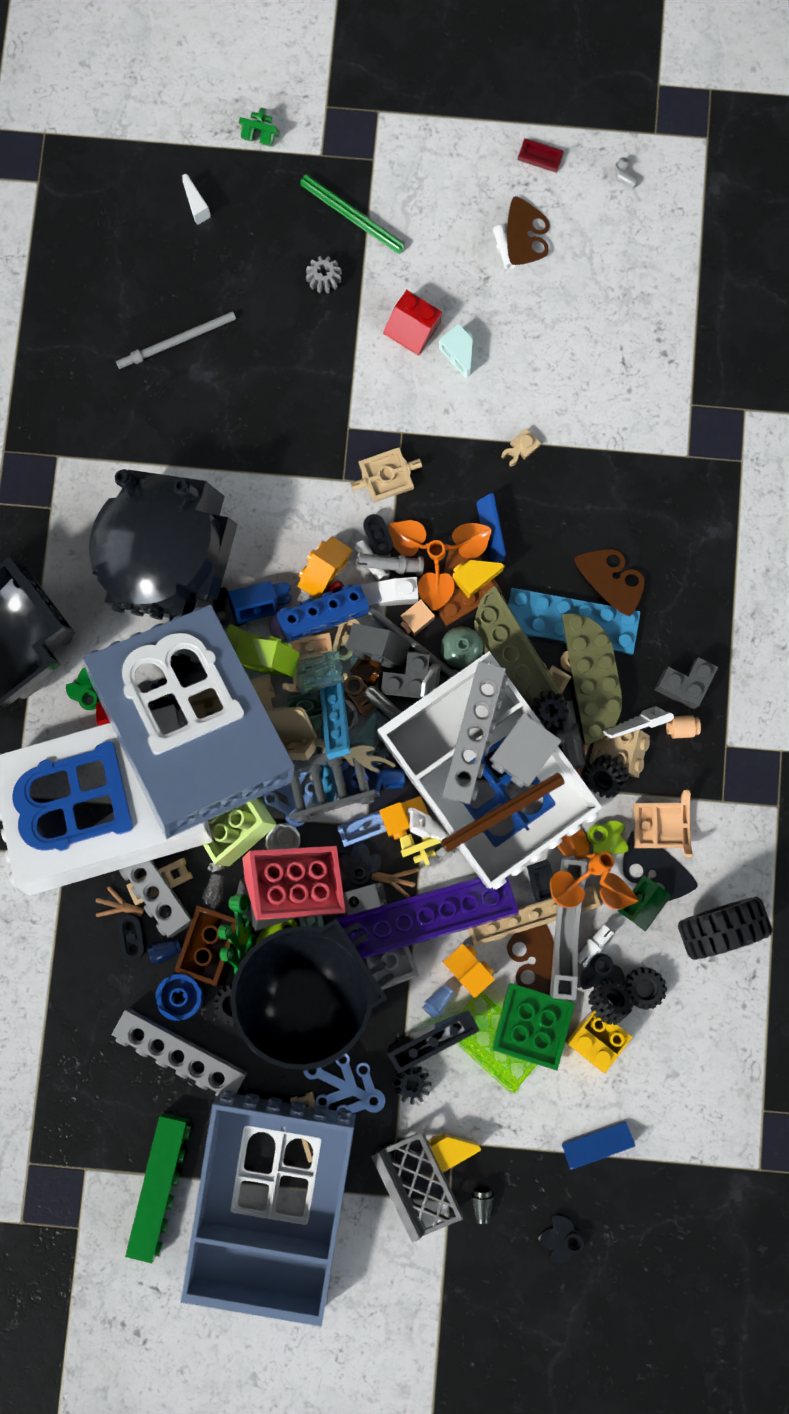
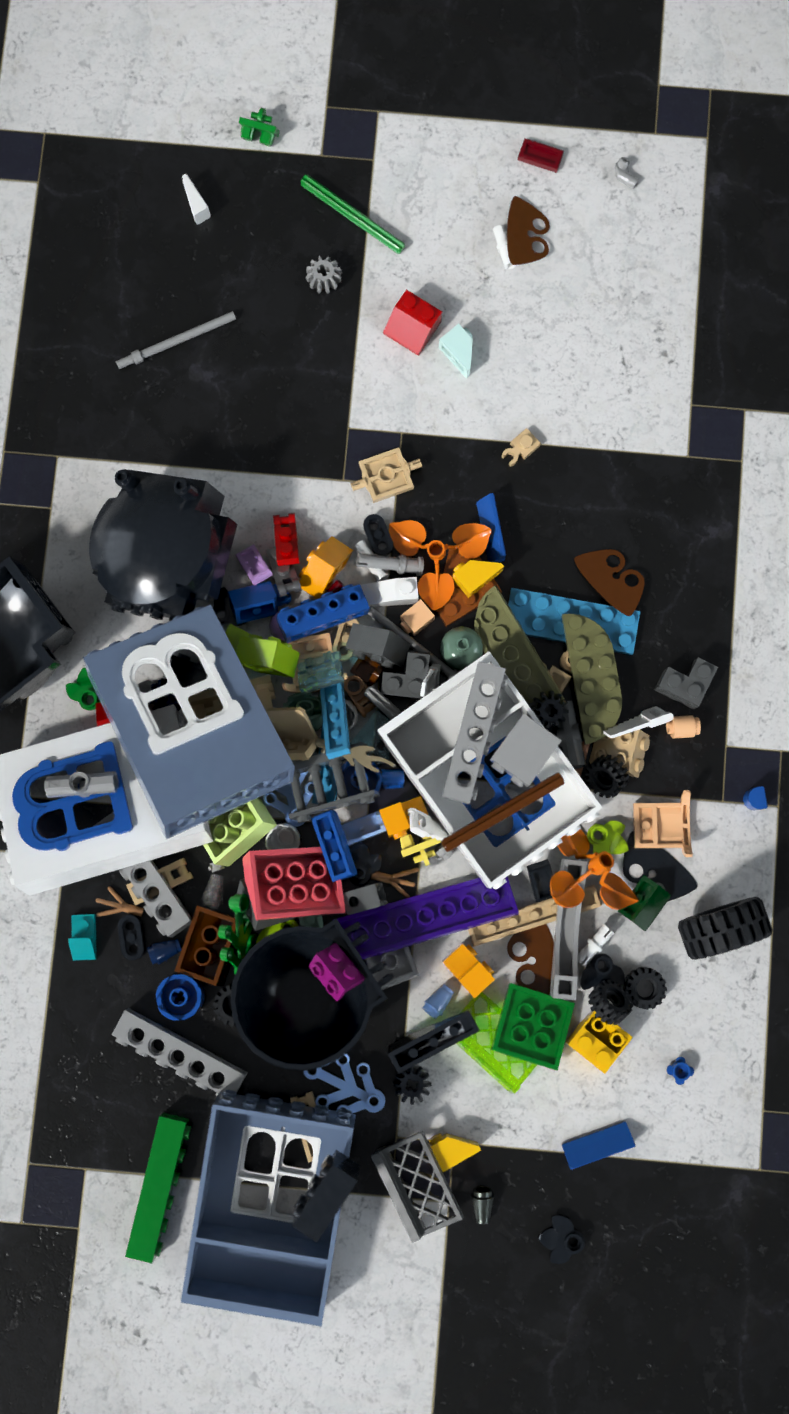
none -> light grey piece [44,771,118,798]
none -> teal slope [68,914,96,961]
none -> lavender plate [235,544,273,586]
none -> flat silver plate [266,547,302,597]
none -> red plate [273,513,300,566]
none -> black brick [292,1149,360,1243]
none -> magenta bracket [309,943,365,1001]
none -> blue slope [311,810,358,882]
none -> blue plate [666,1057,694,1085]
none -> blue brick [743,786,768,811]

